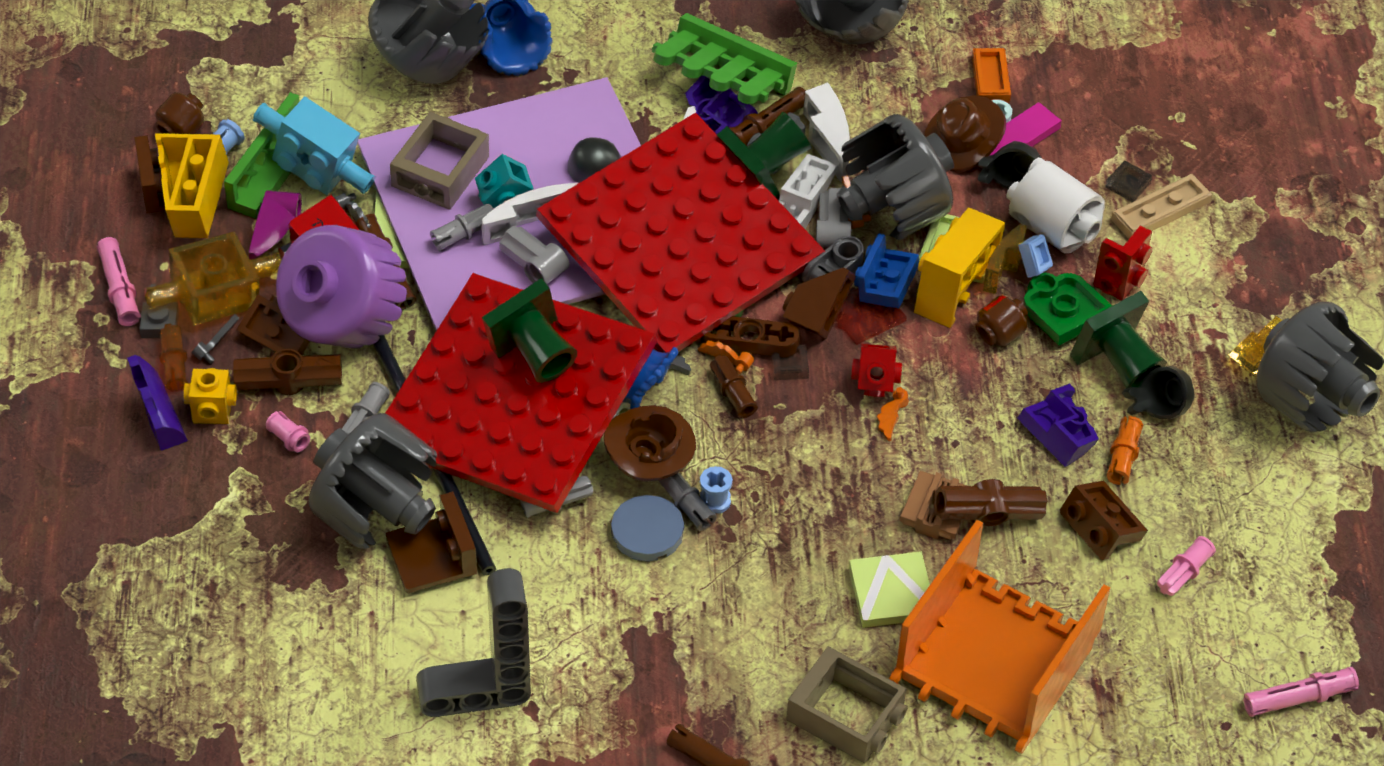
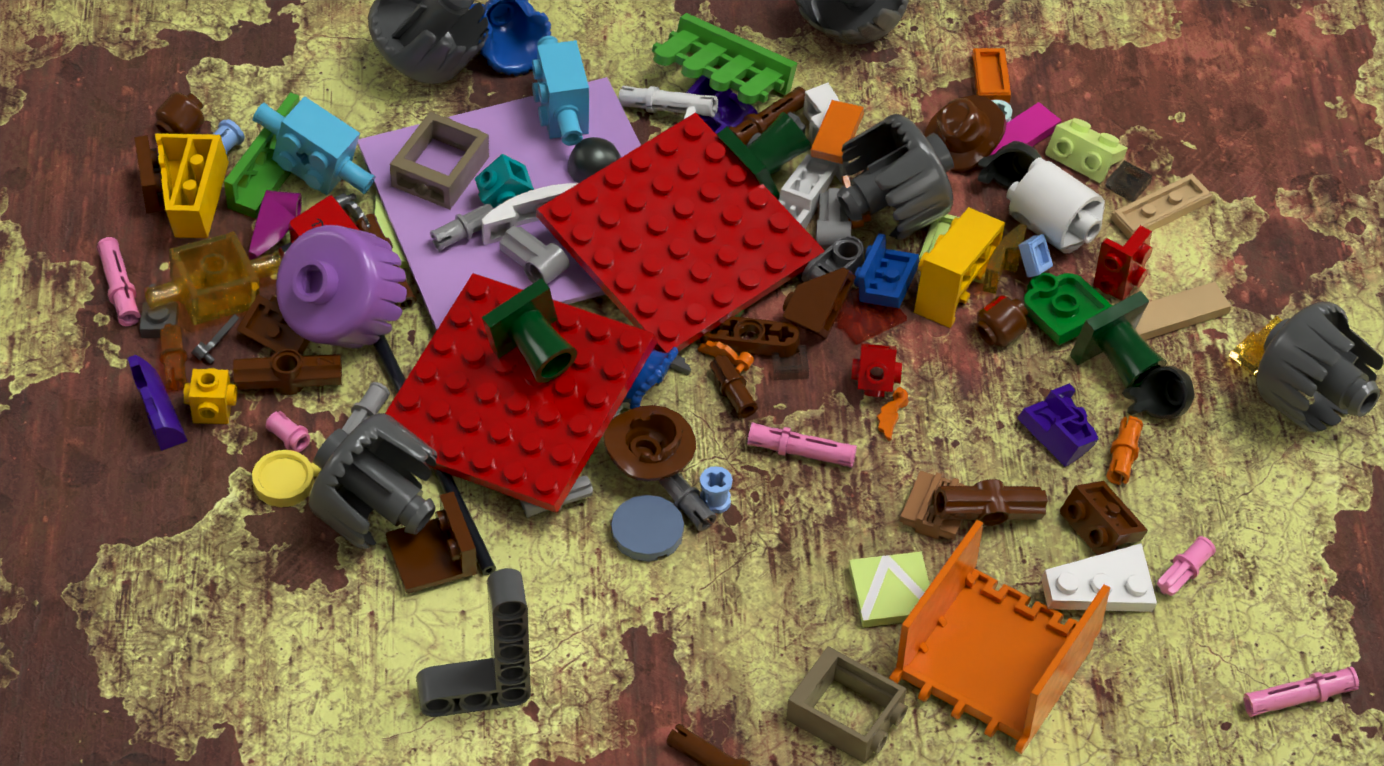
none -> light yellow piece [252,450,321,507]
none -> medium azure brick [532,36,589,146]
none -> white pin [618,86,718,117]
none -> bright pink pin [747,422,857,468]
none -> orange tile [810,100,864,164]
none -> white wing [1041,543,1157,612]
none -> yellowish green bracket [1045,118,1128,183]
none -> tan tile [1135,281,1231,340]

